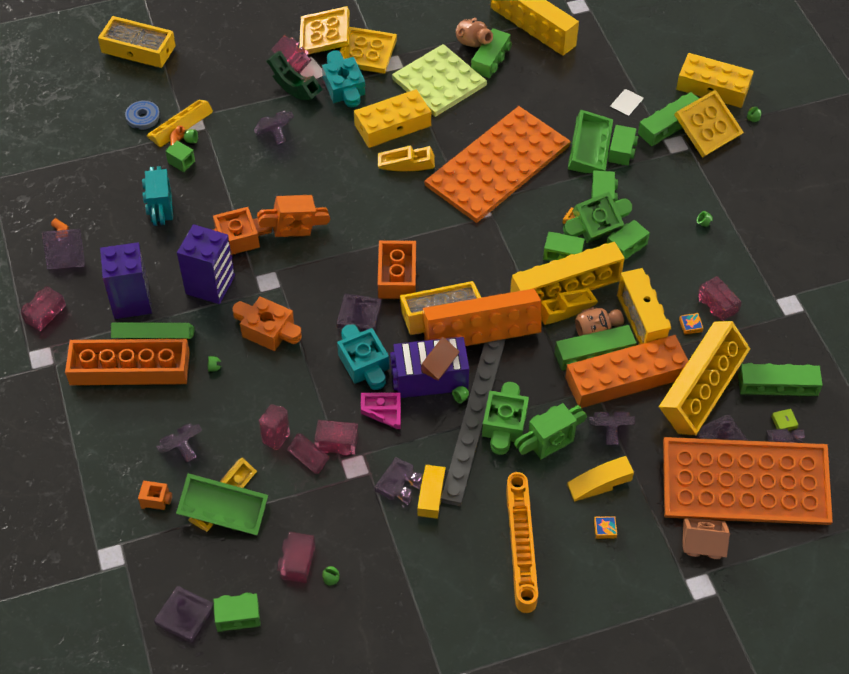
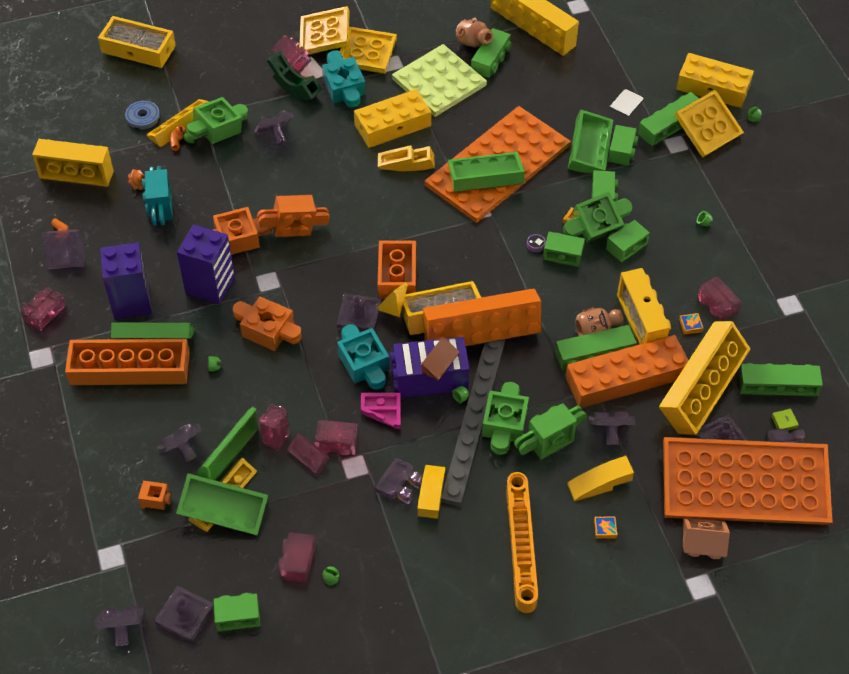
bright green brick [166,141,195,172] -> none
yellow brick [510,242,625,301] -> none
yellow slope [541,288,598,325] -> none
none -> yellow brick [32,139,114,187]
none -> clear purple plate [94,606,145,646]
none -> orange plant [128,169,145,190]
none -> bright green brick [187,97,248,144]
none -> bright green slope [197,407,258,481]
none -> yellow slope [377,282,408,317]
none -> bright green slope [448,152,525,192]
none -> tile [527,234,545,252]

